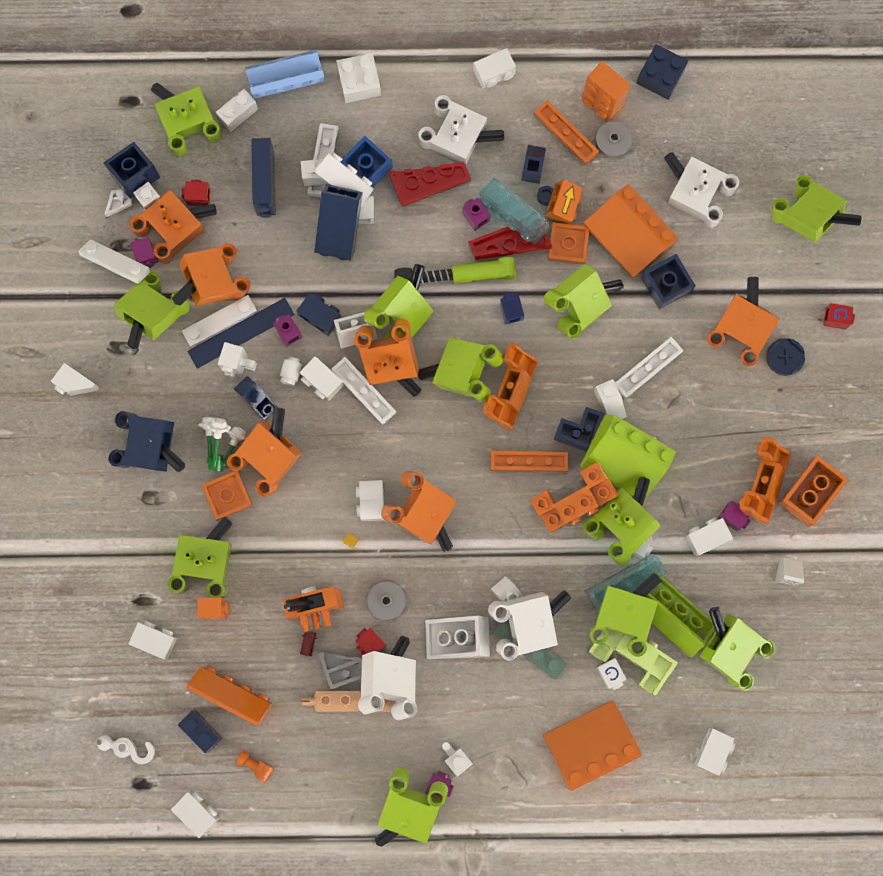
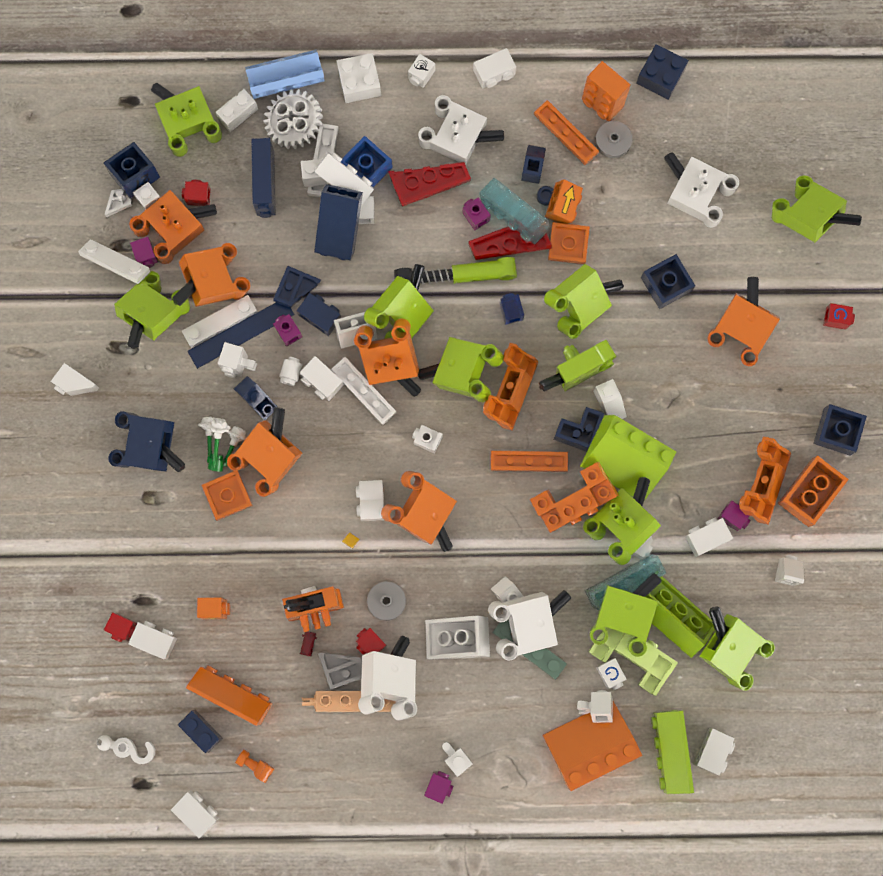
lime piece [168,517,232,598] -> none
lime piece [374,767,448,847] -> none
orange slope [583,183,679,278] -> none
white plate [615,337,684,399] -> none
dark blue tile [766,338,805,376] -> none
none -> red brick [104,612,137,642]
none -> white gear [263,89,323,149]
none -> dark blue wing [273,266,321,308]
none -> white brick [408,54,435,88]
none -> white brick [412,425,443,454]
none -> lime piece [539,340,617,392]
none -> white brick [577,690,613,723]
none -> lime slope [651,710,694,794]
none -> dark blue brick [813,404,867,456]

